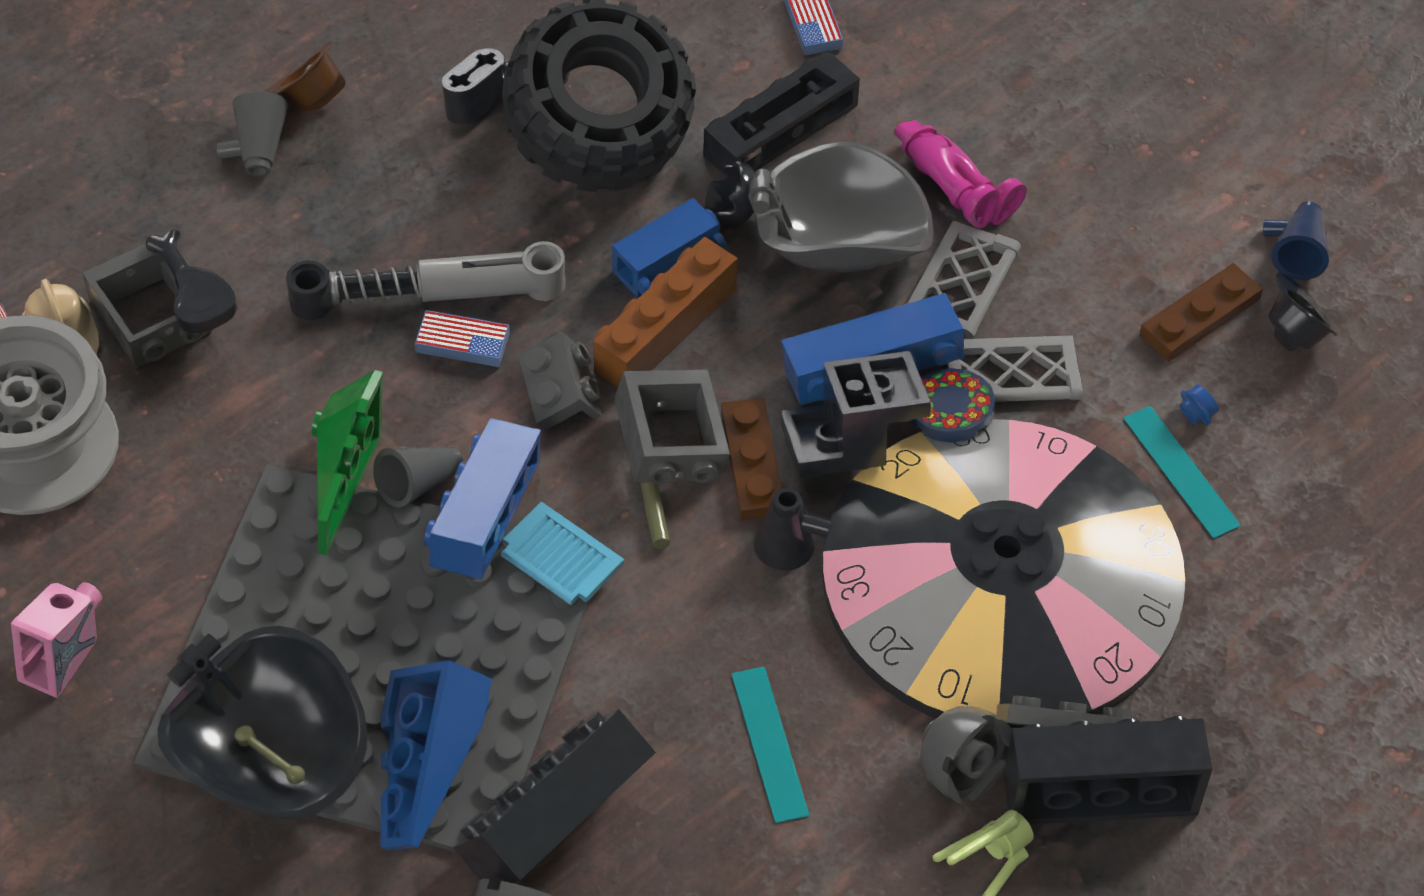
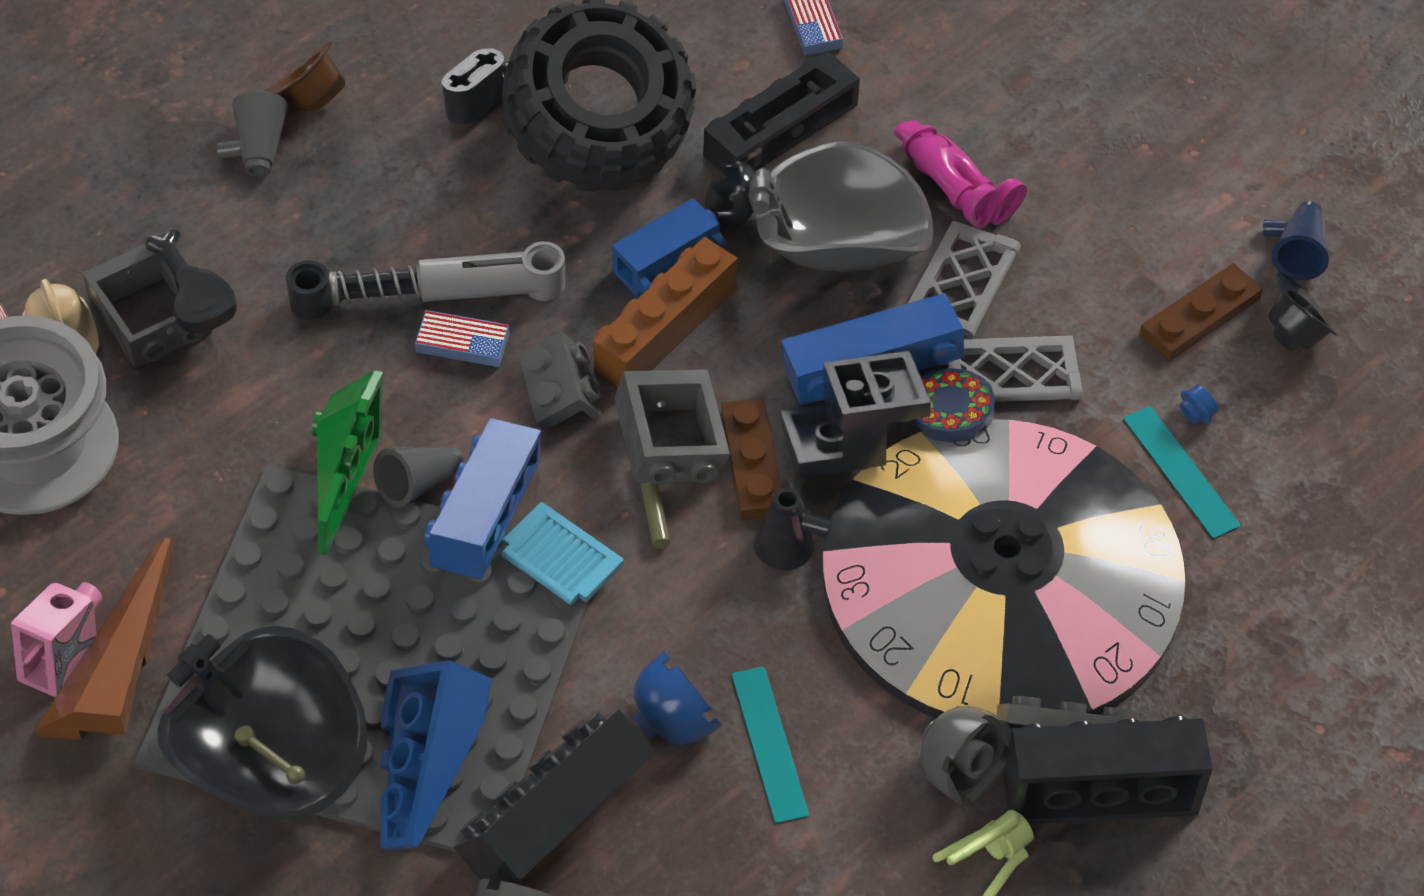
none -> dark orange wedge [36,538,173,740]
none -> blue cylinder [634,651,723,746]

